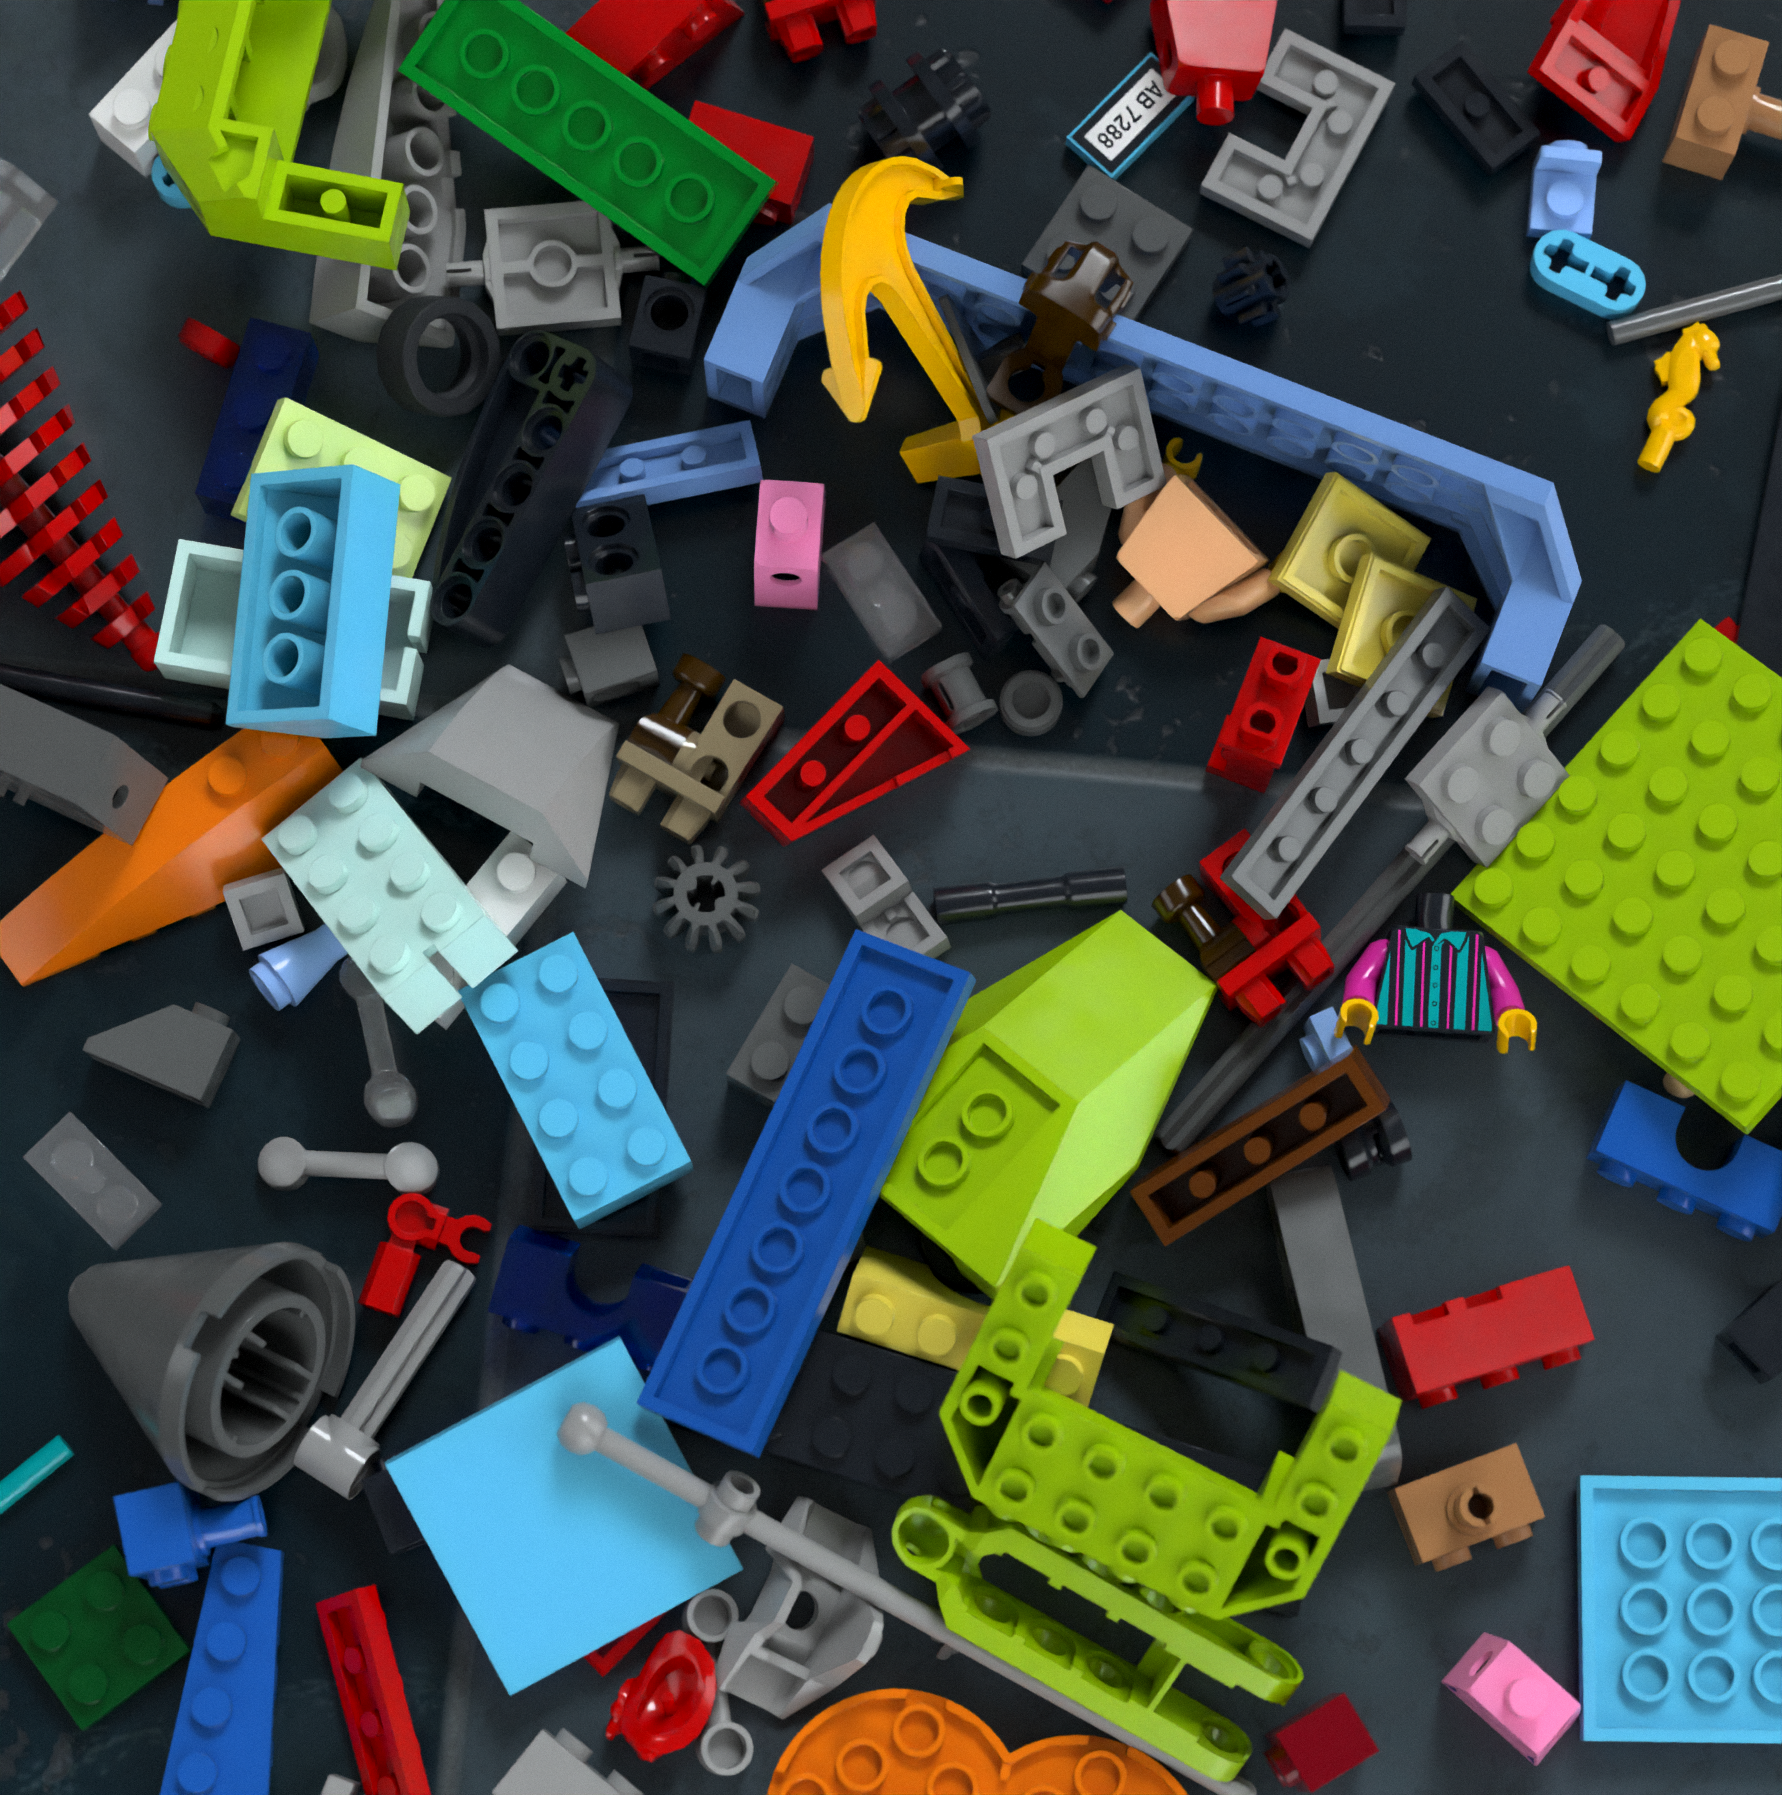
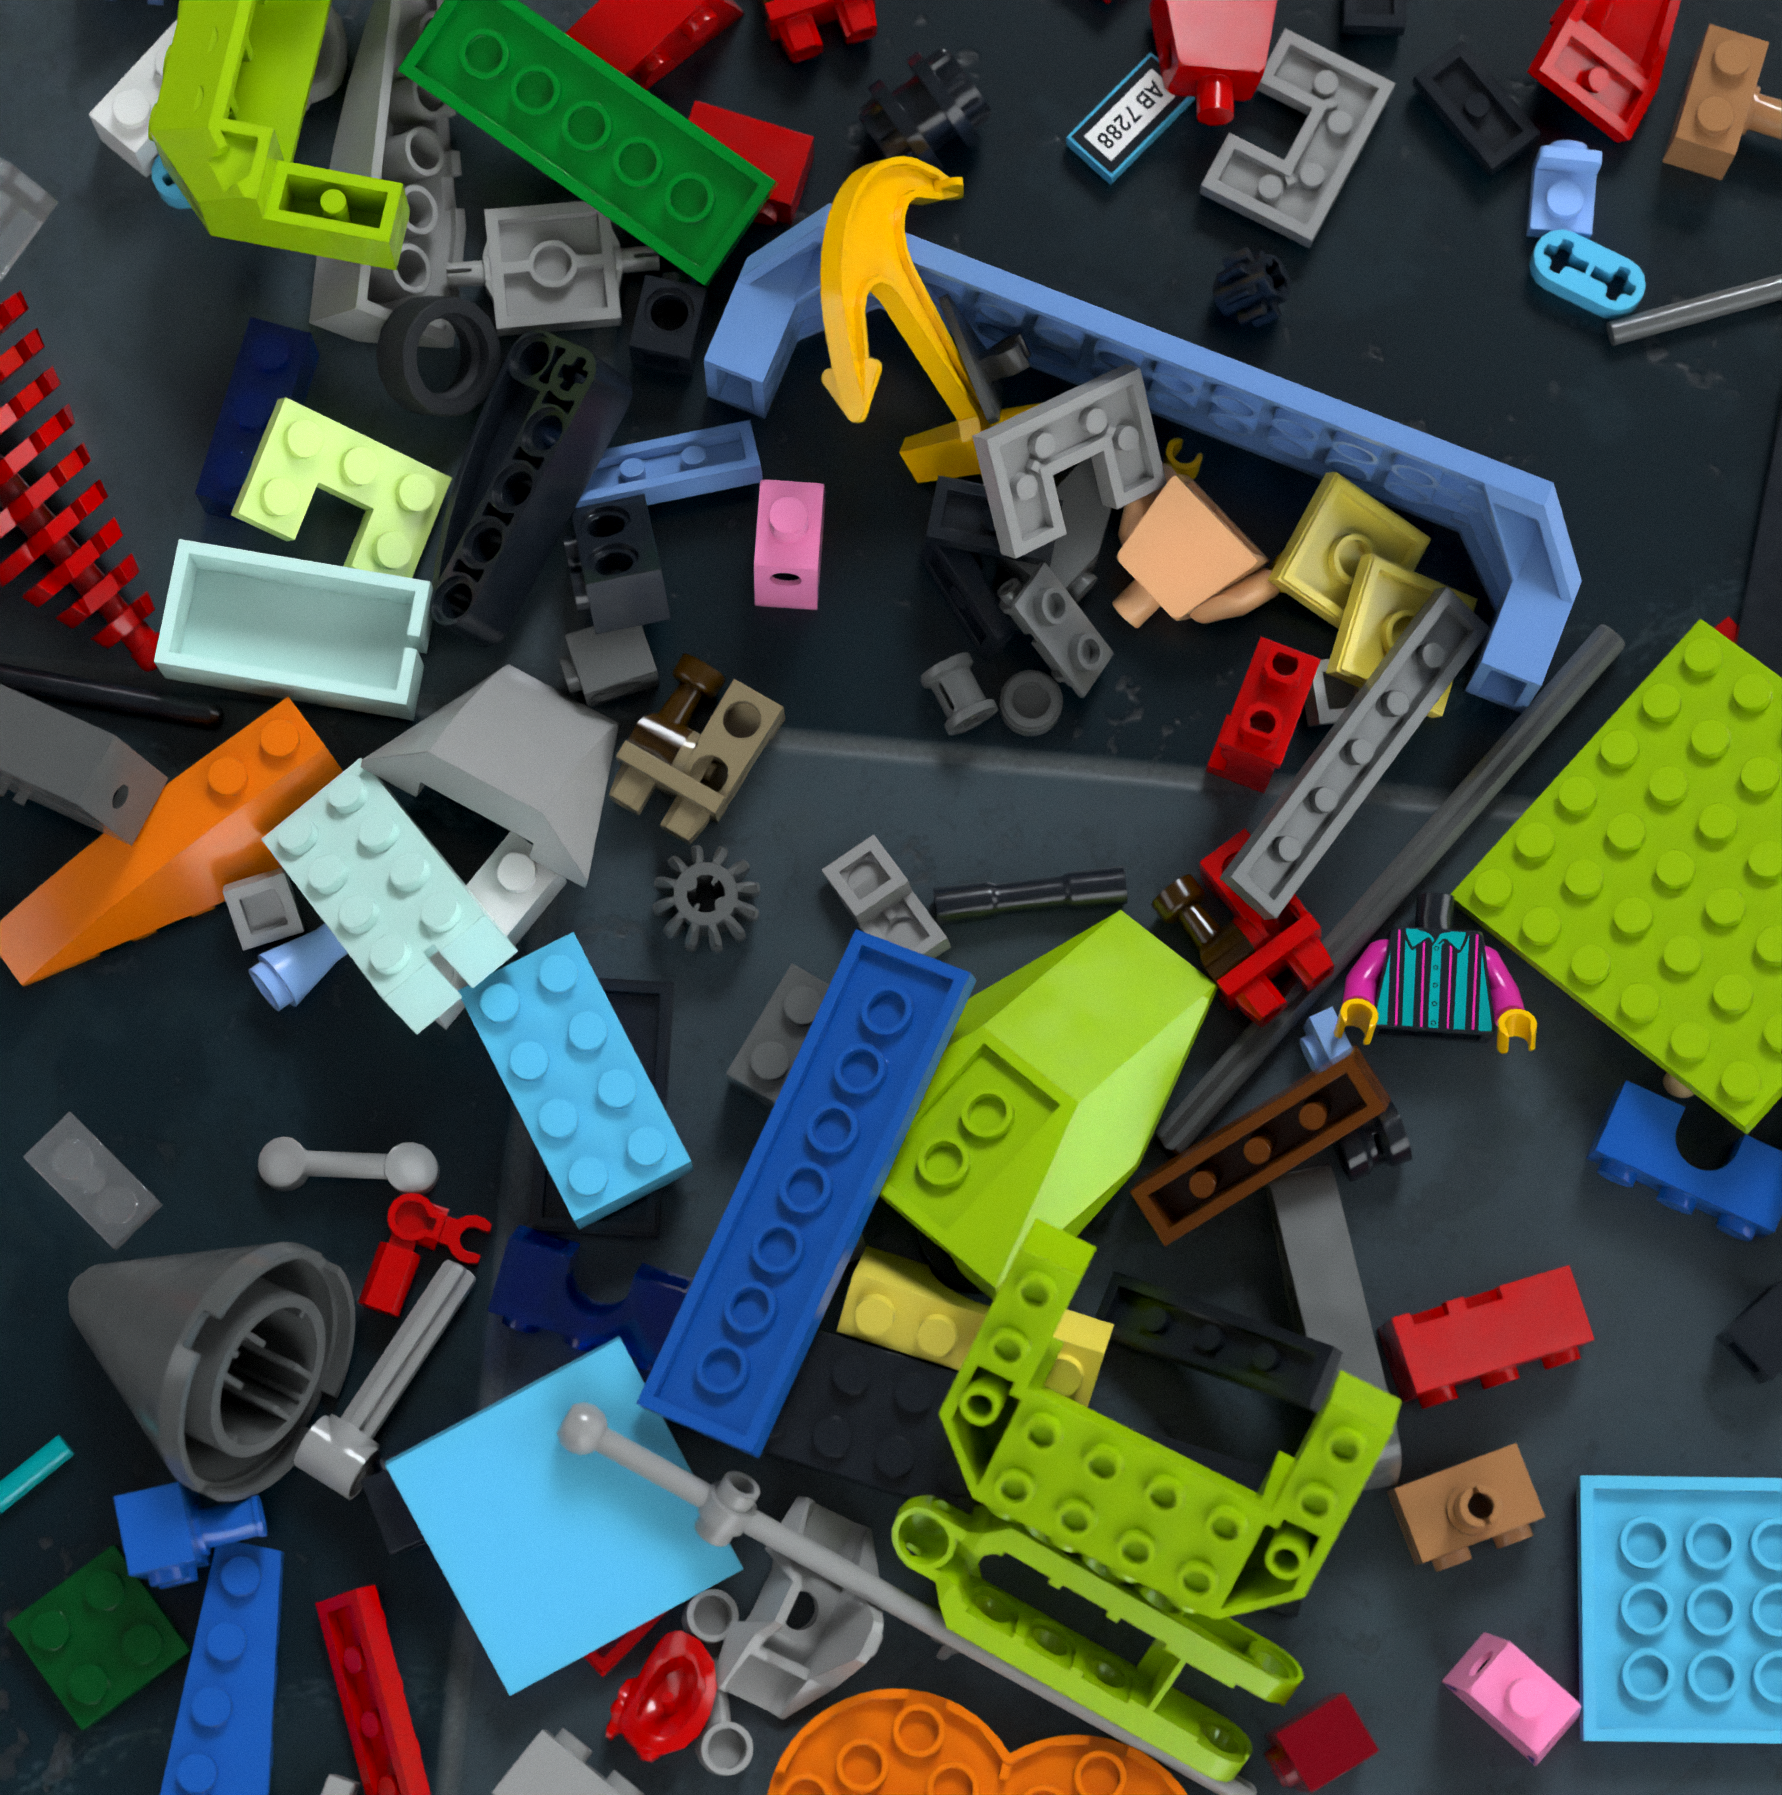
dark grey slope [82,1002,241,1109] -> none
red tile [177,317,243,369] -> none
medium azure slope [226,464,400,738] -> none
clear bar [339,956,418,1127] -> none
red wedge [739,660,970,847] -> none
clear plate [821,522,942,664] -> none
dark brown piece [986,241,1134,416] -> none
dark grey plate [1021,165,1193,321] -> none
light grey plate [1405,686,1570,868] -> none
yellow animal [1637,321,1720,473] -> none

